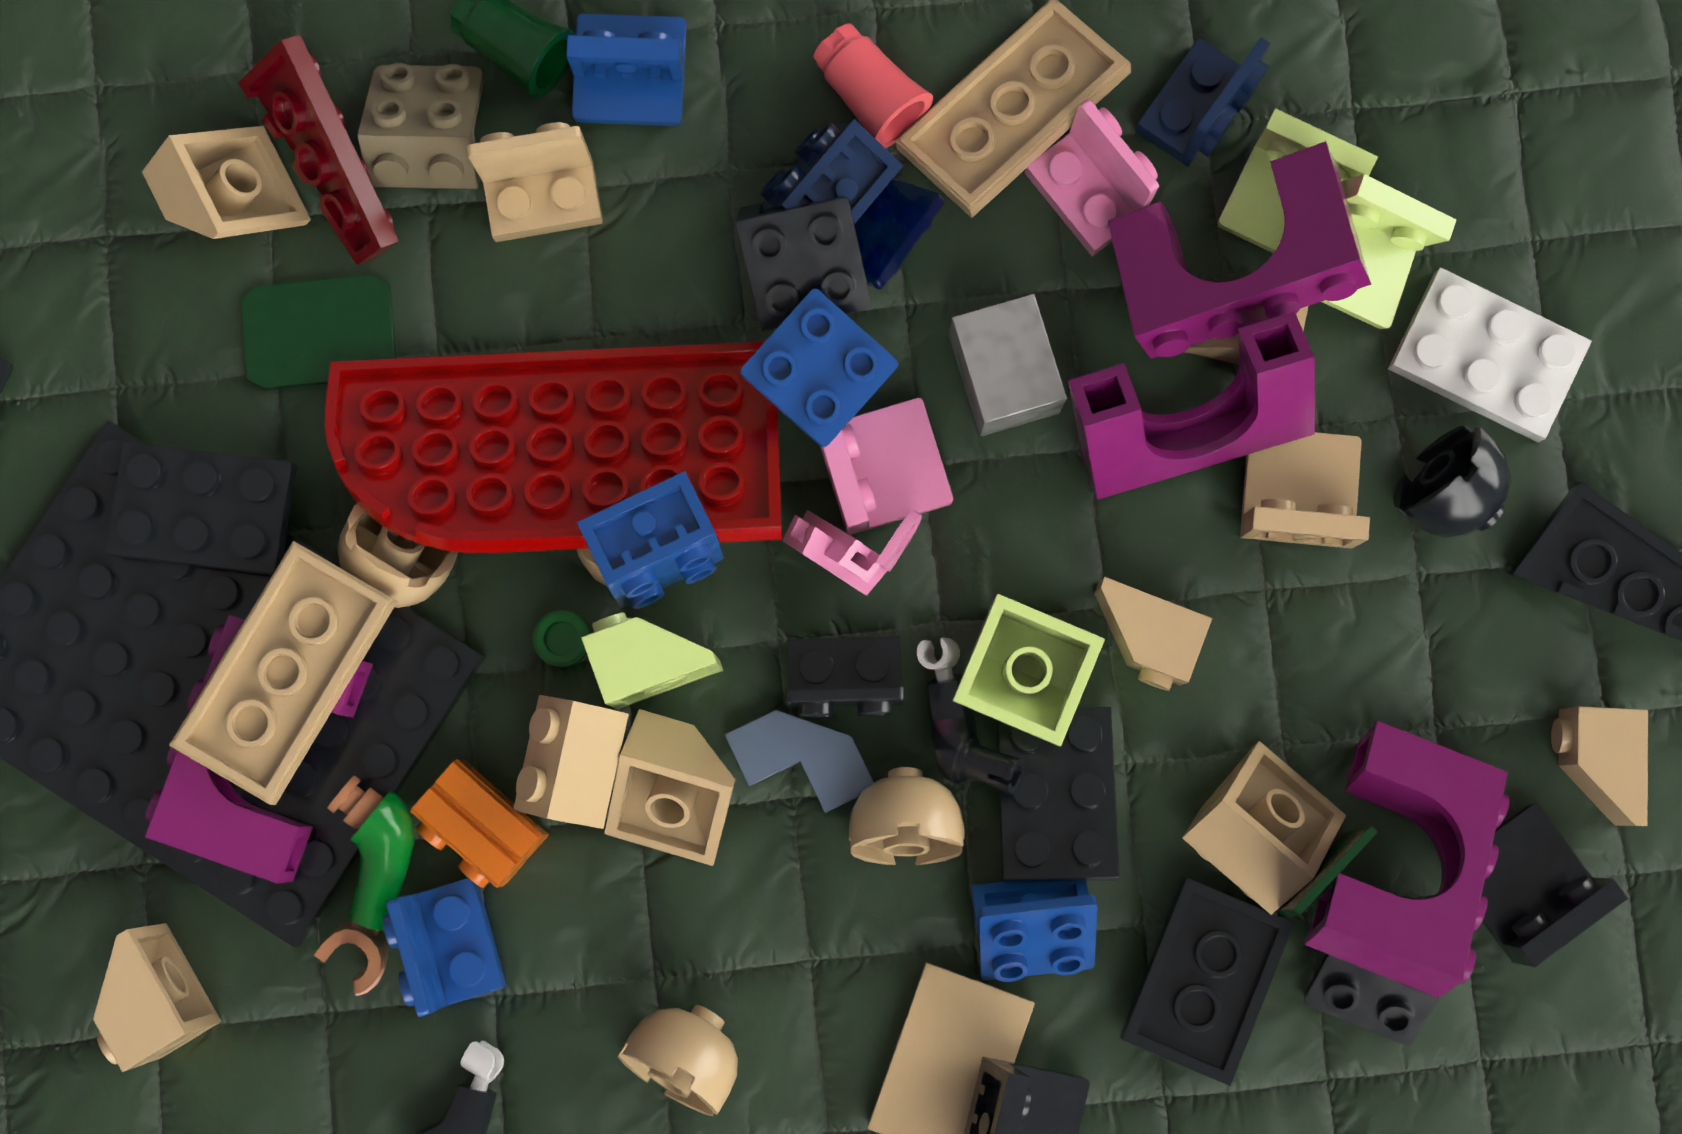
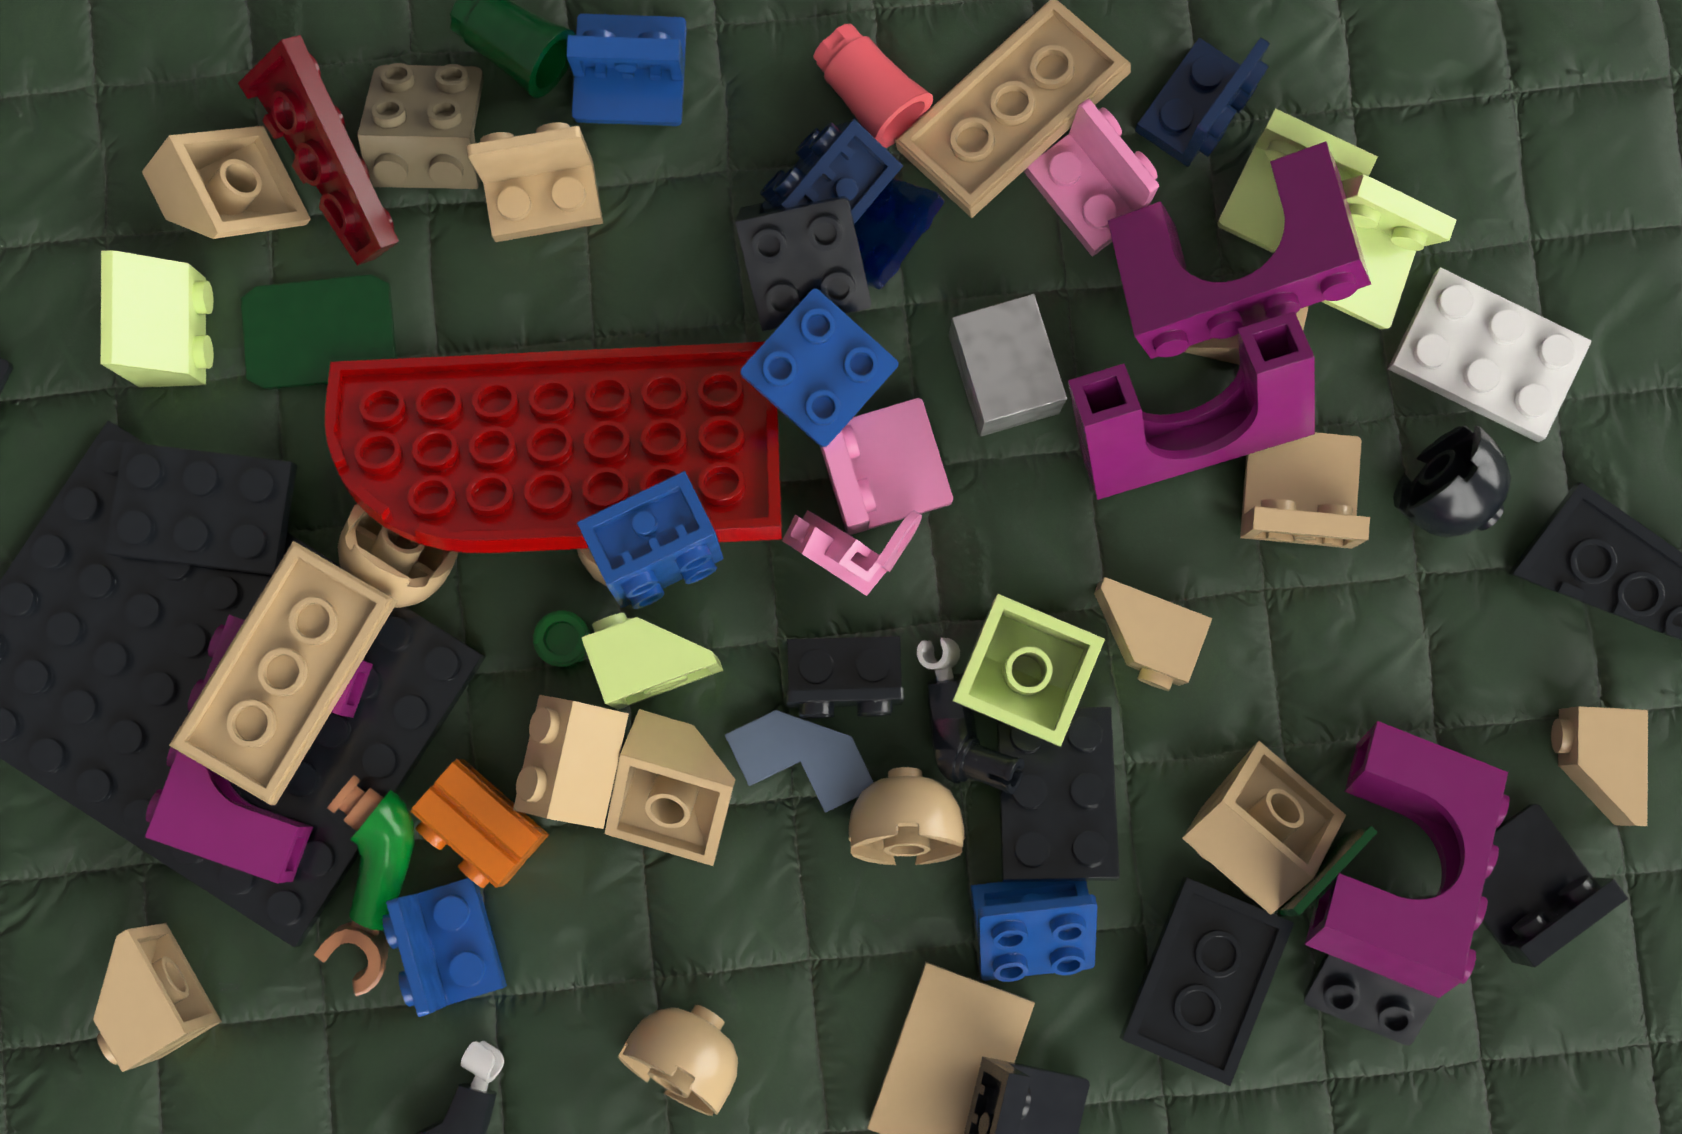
none -> yellowish green slope [101,250,214,388]

